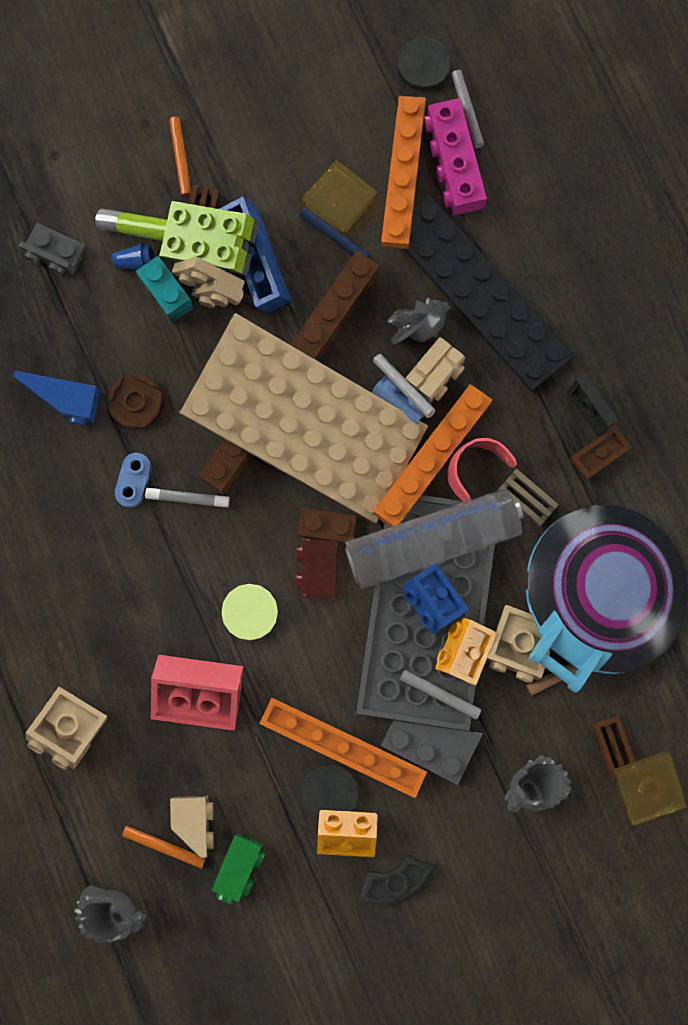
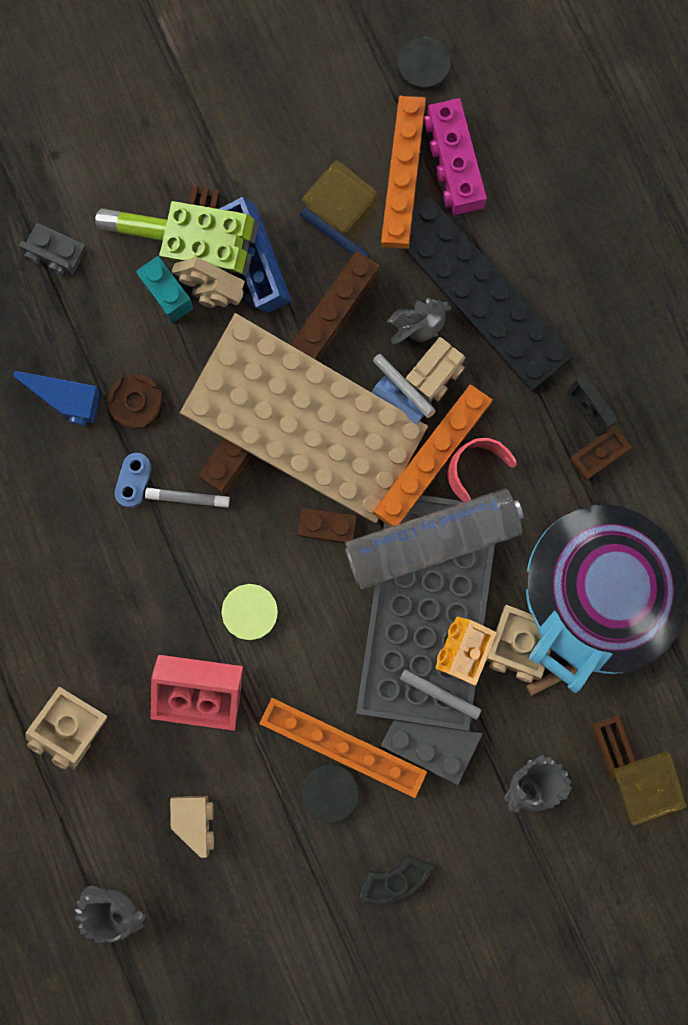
blue cone [112,243,154,270] -> none
orange bar [122,825,206,869] -> none
orange bar [169,117,191,197] -> none
green brick [212,833,265,904] -> none
clear red bracket [296,538,337,597] -> none
light orange bracket [317,810,377,857] -> none
blue bracket [401,563,469,634] -> none
light grey bar [451,70,484,148] -> none
dark tan tile [497,469,559,527] -> none

